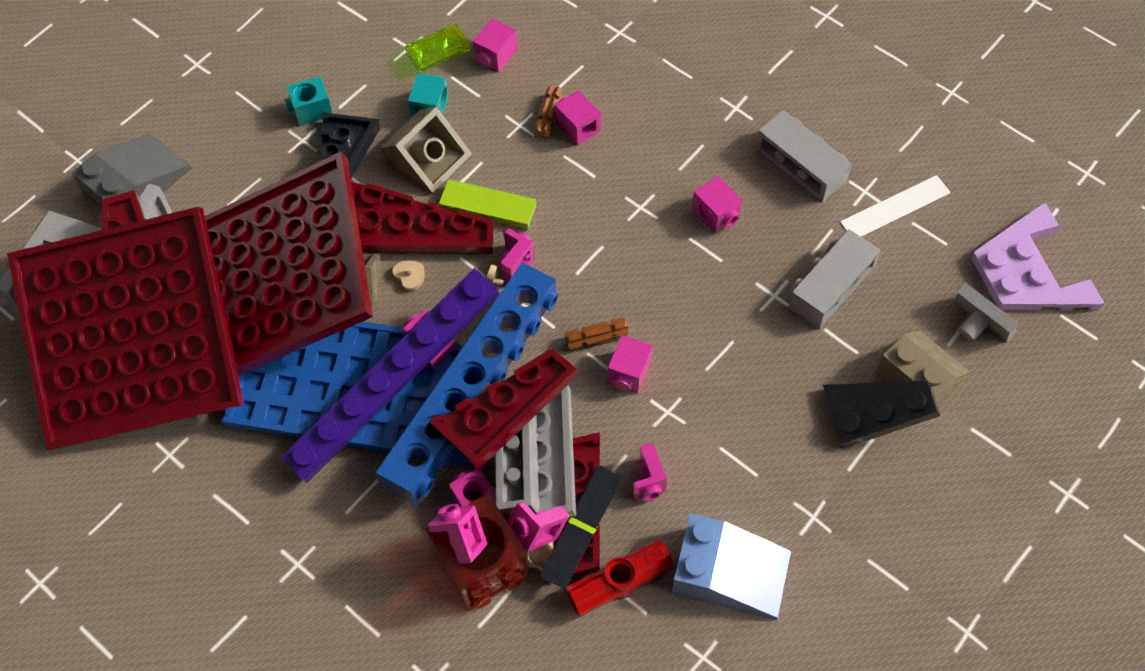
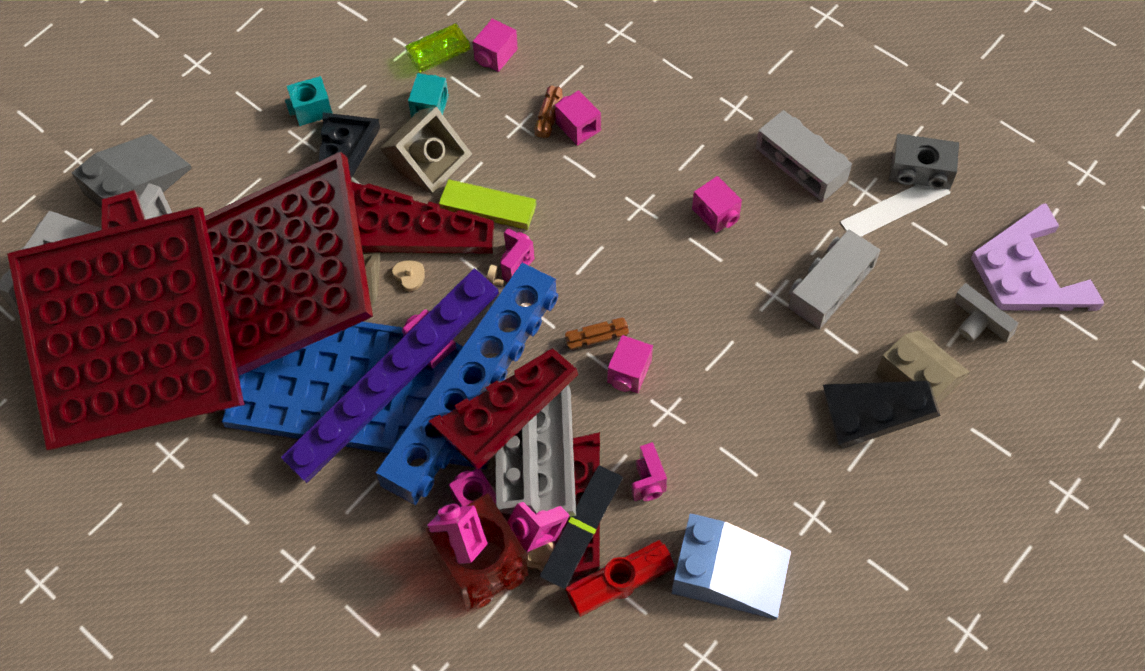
none -> dark grey brick [889,133,959,190]

